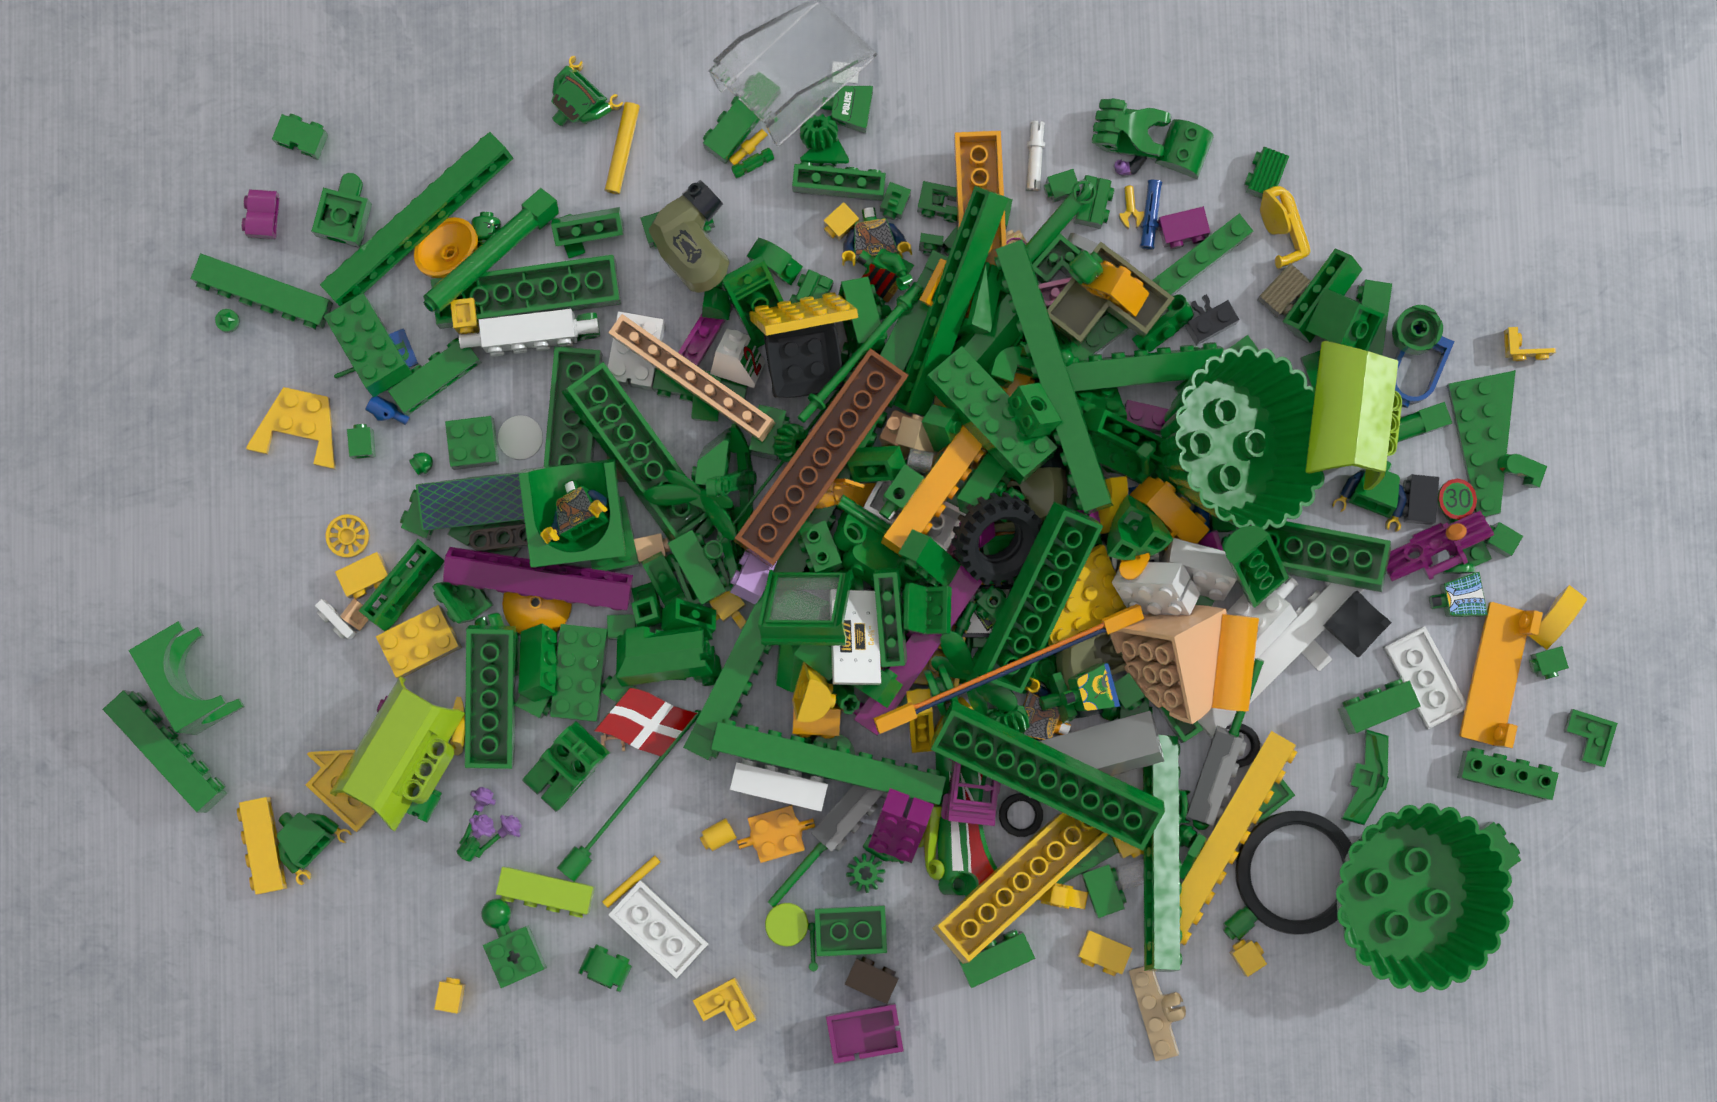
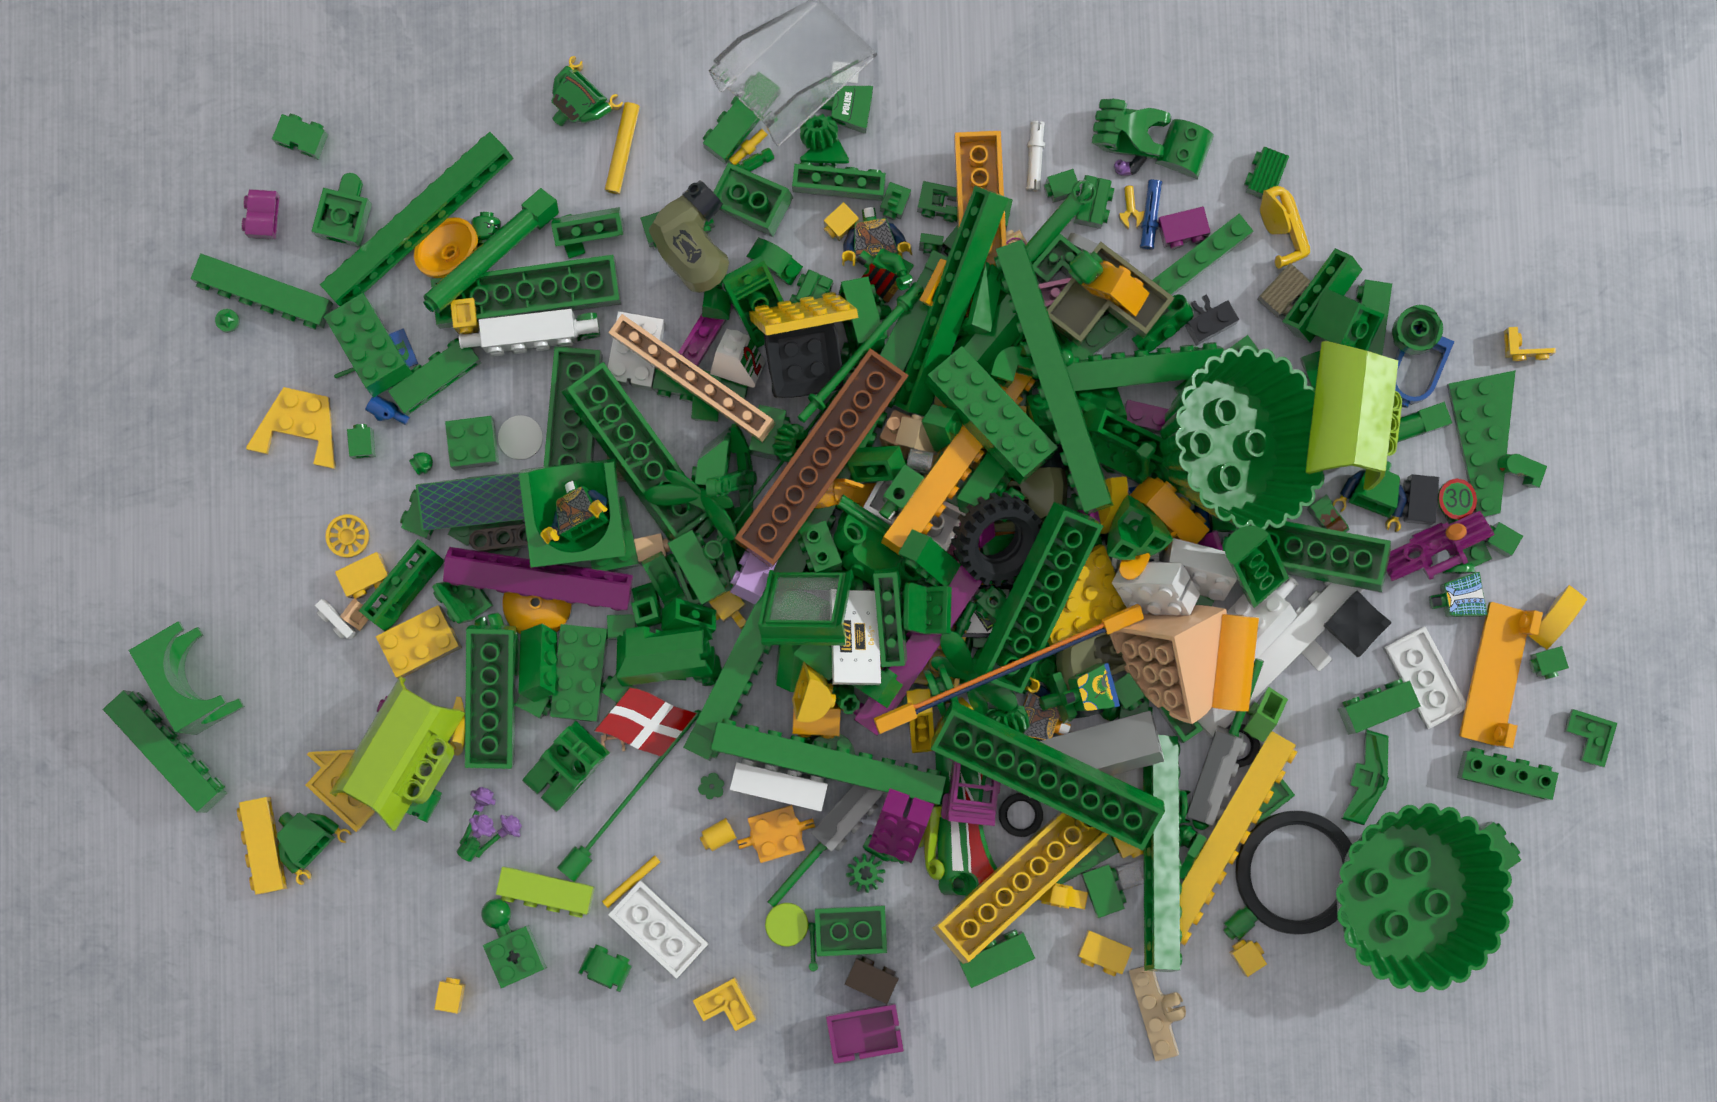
green brick [1008,383,1061,438] -> none
none -> green plant [698,773,724,800]
none -> green slope [713,162,793,237]
none -> bright green brick [1244,687,1288,742]
none -> leg [1307,494,1349,532]

